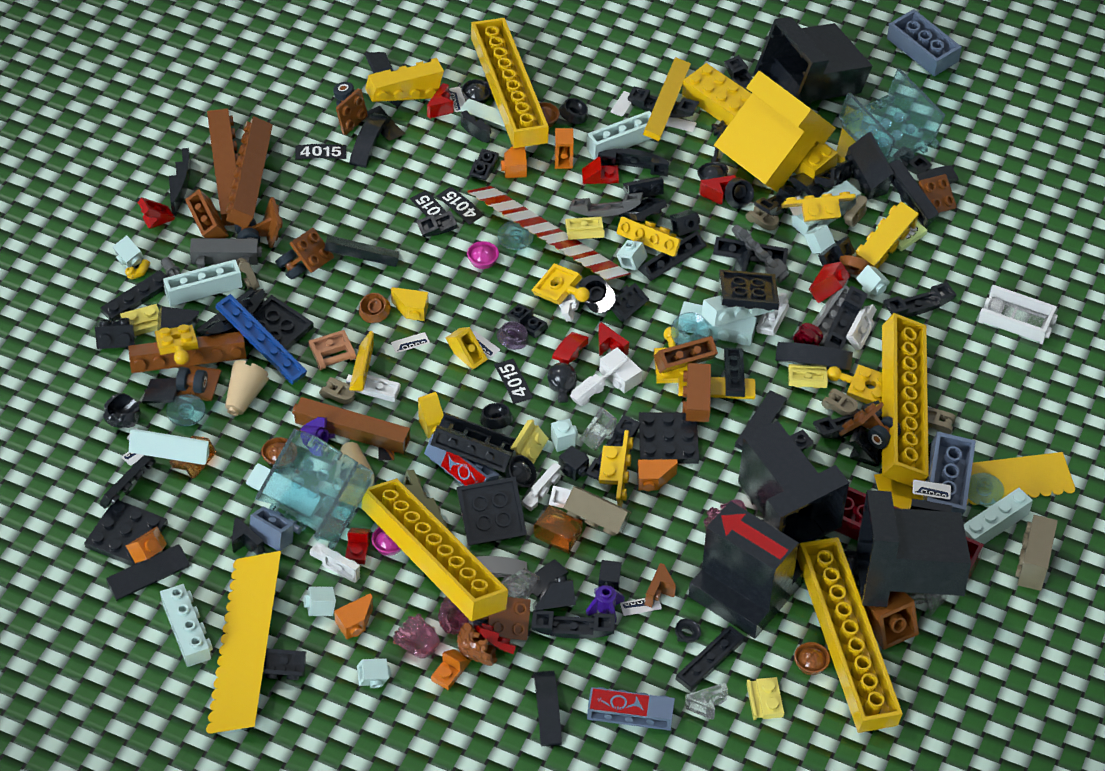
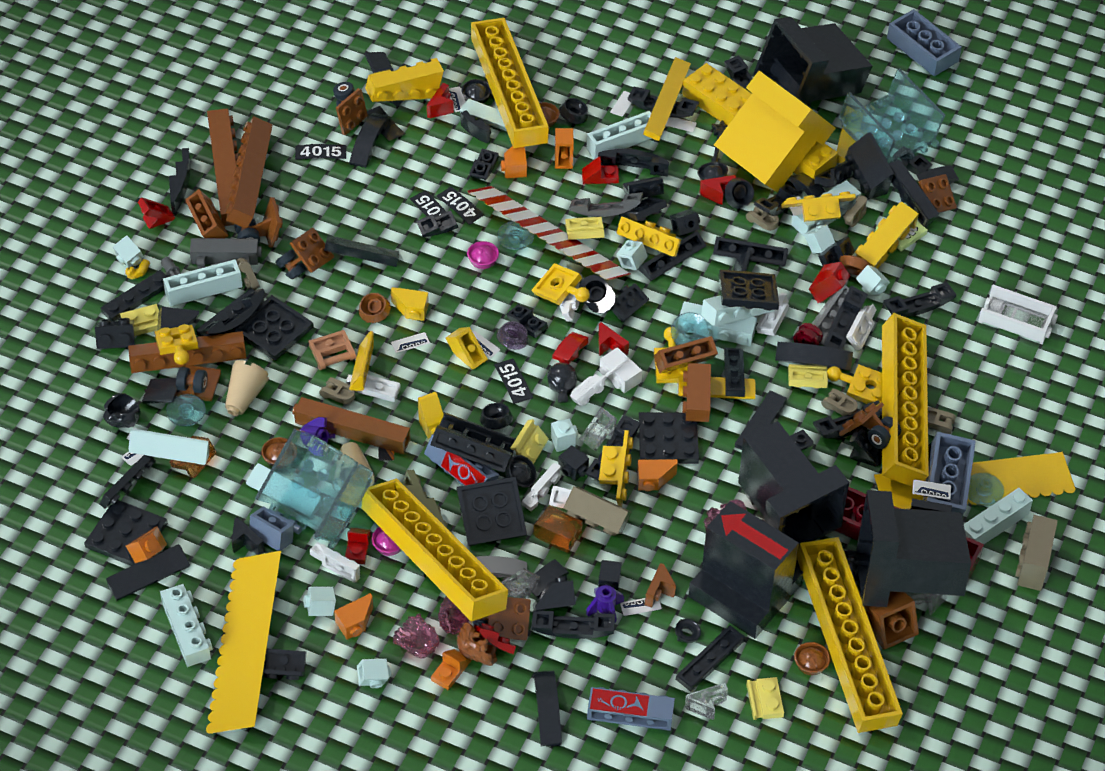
blue plate [216,294,307,385] -> none
dark grey sword [732,224,790,284] -> none

